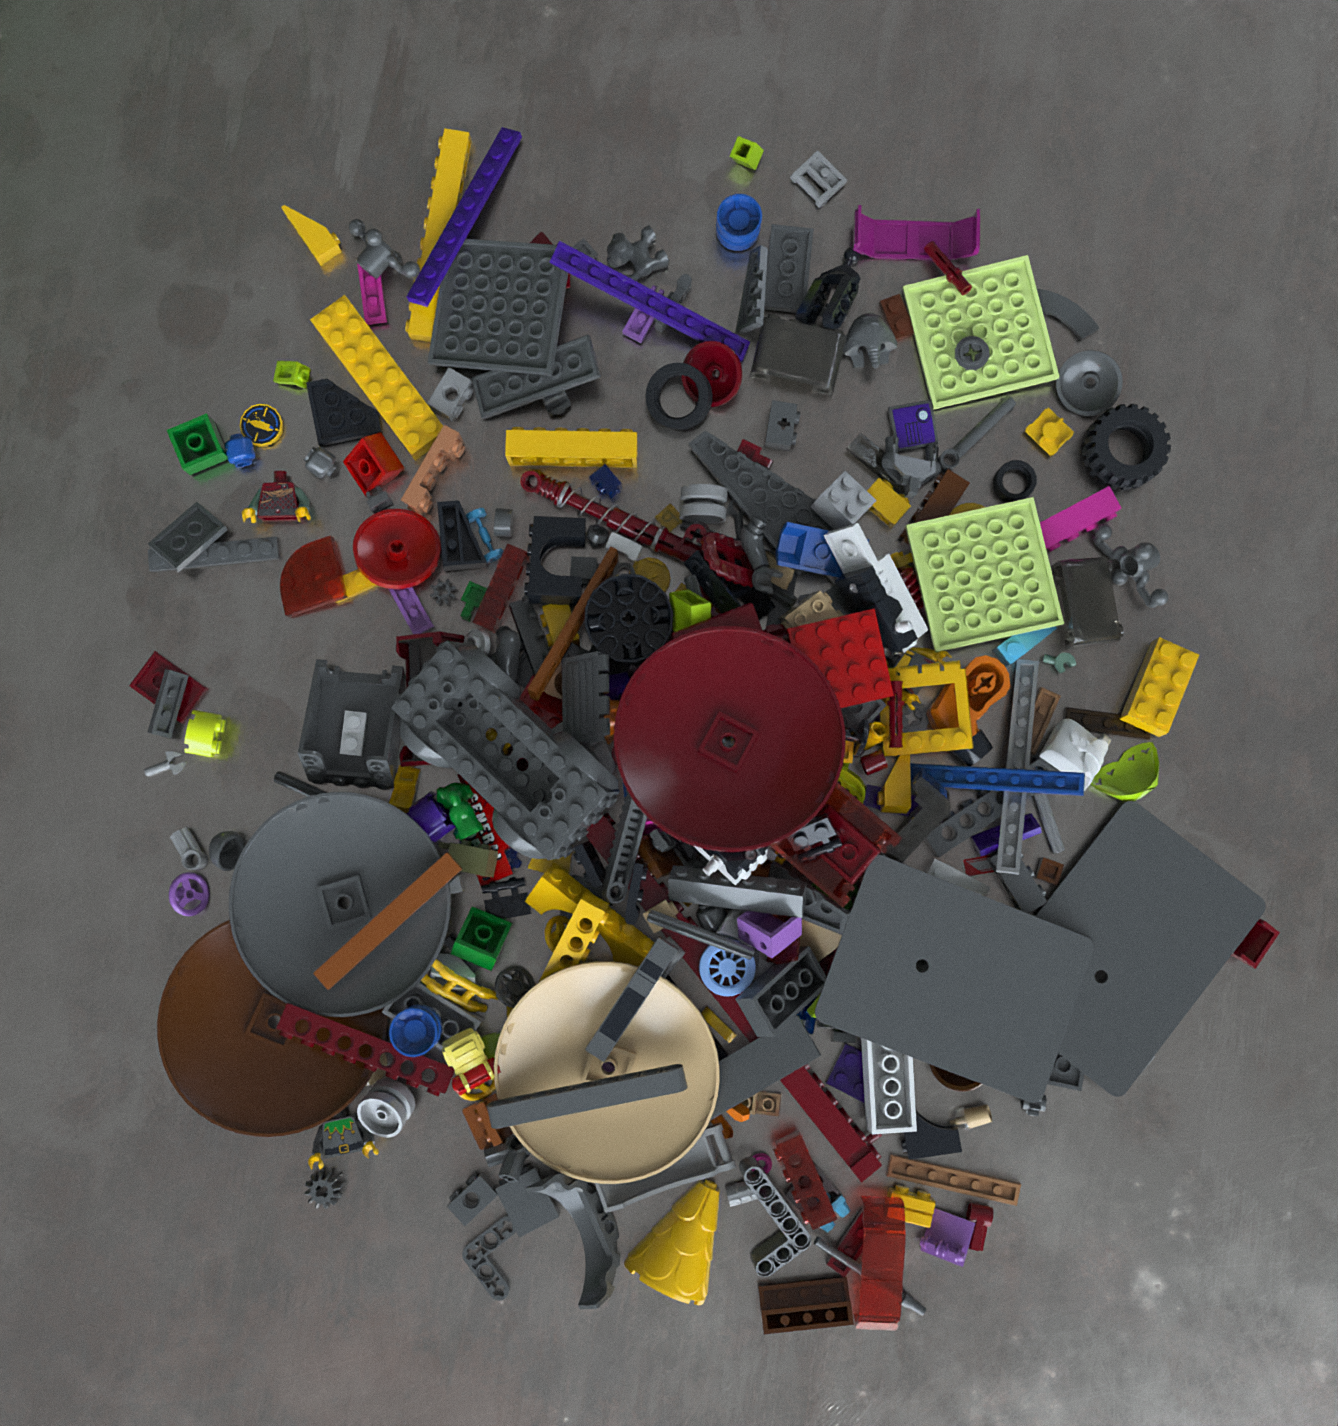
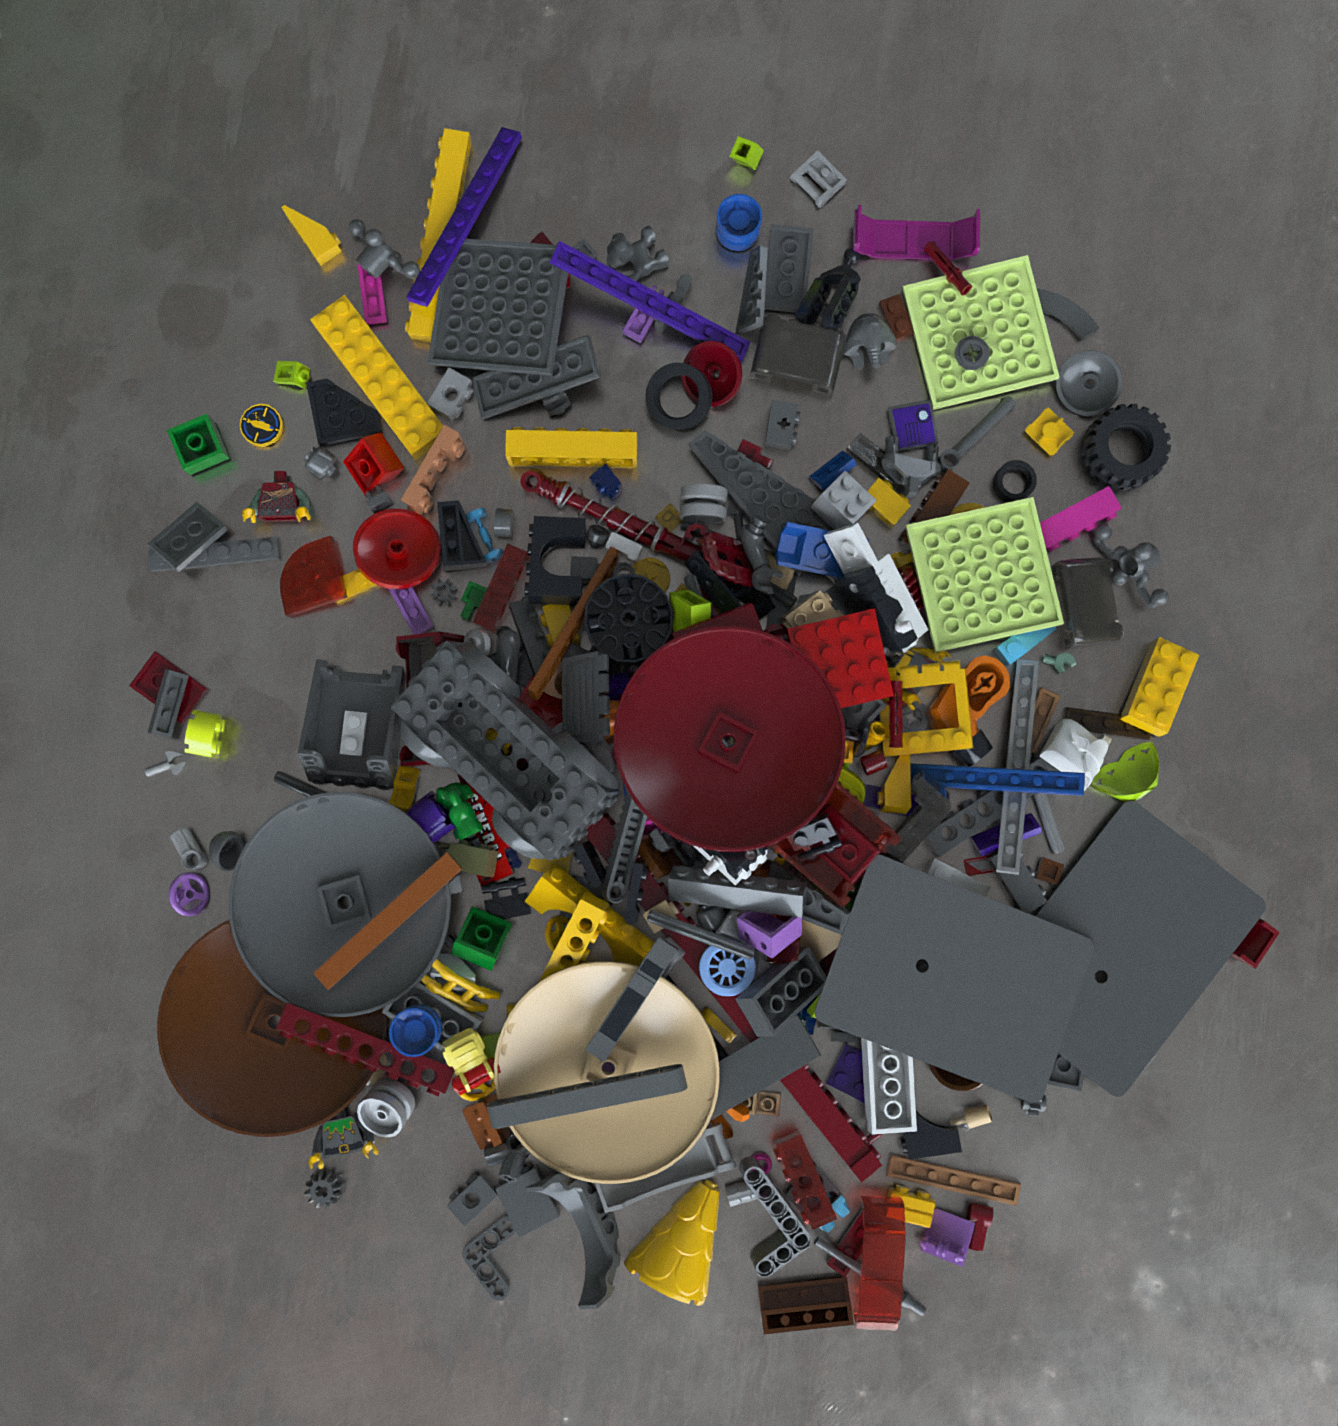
blue head [224,434,256,467] -> none
dark grey wheel [495,966,534,1008] -> none
none -> blue plate [809,450,857,490]

